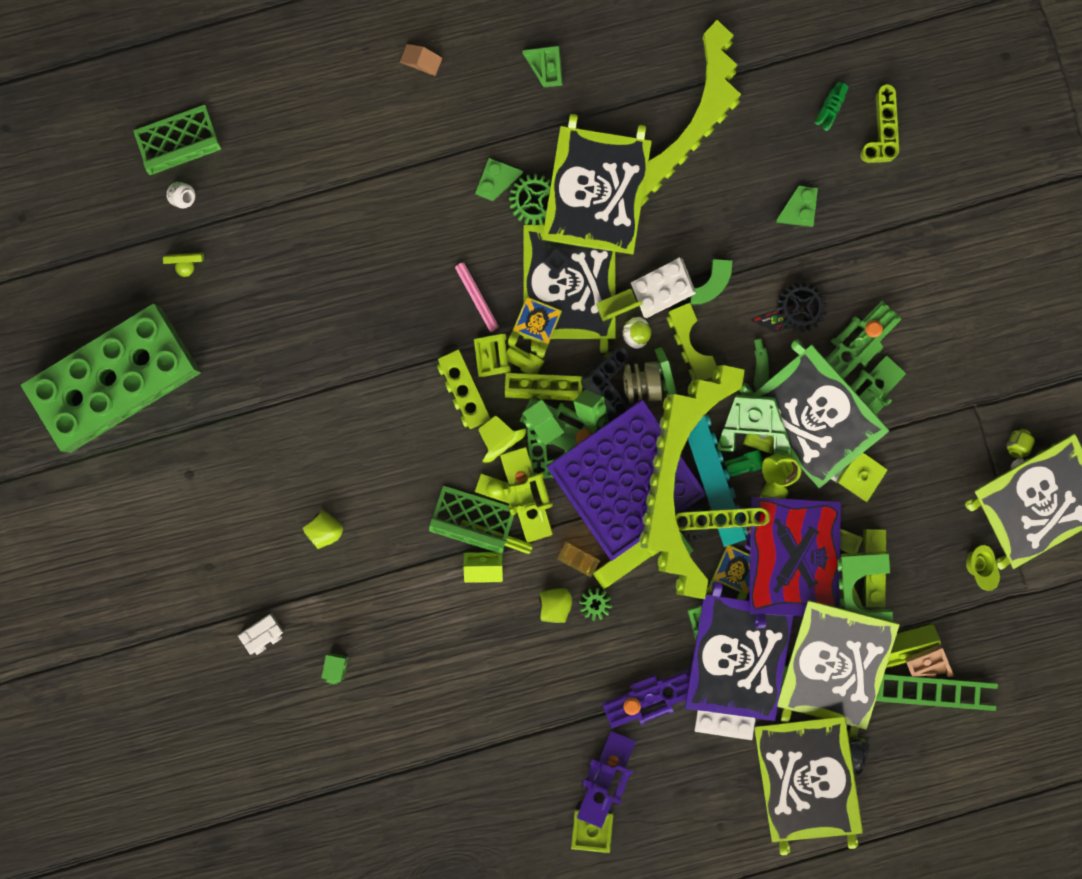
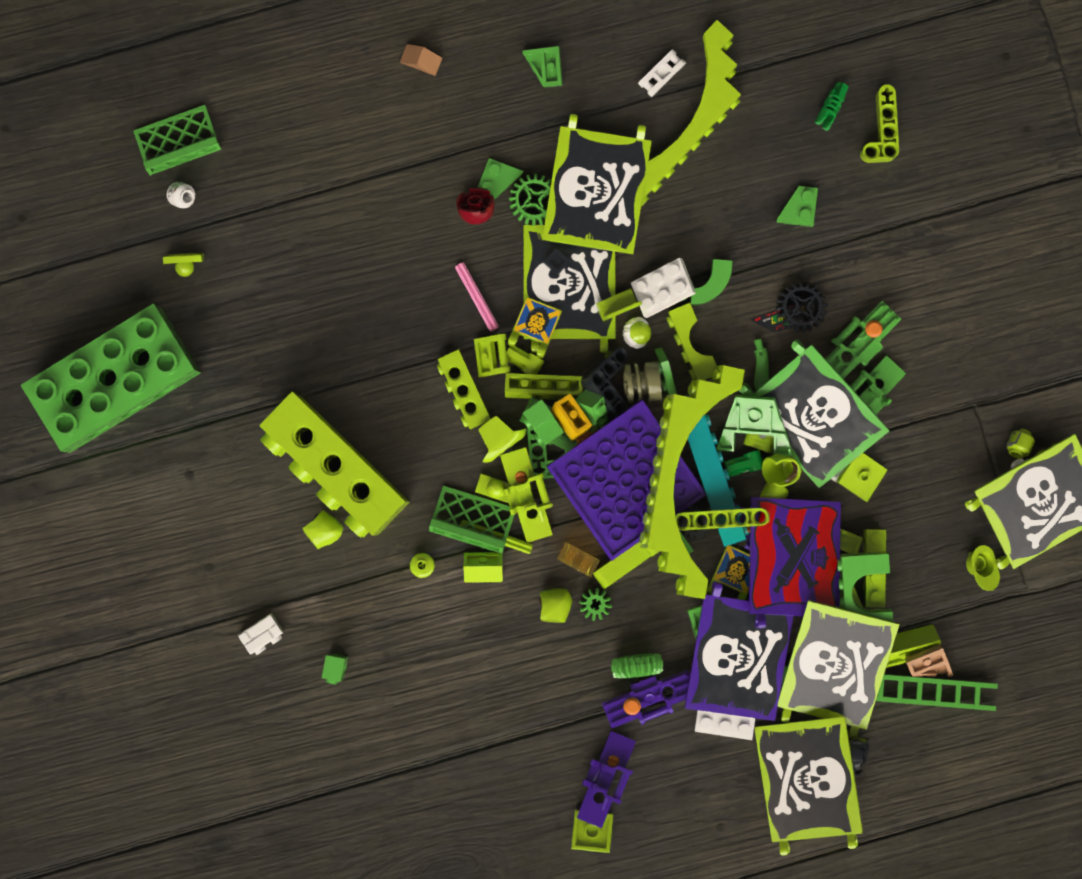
none -> lime brick [259,392,410,538]
none -> lime head [410,553,435,578]
none -> dark red cylinder [456,188,495,224]
none -> yellow brick [550,394,592,442]
none -> bright green gear [611,653,663,678]
none -> white plate [638,49,686,97]

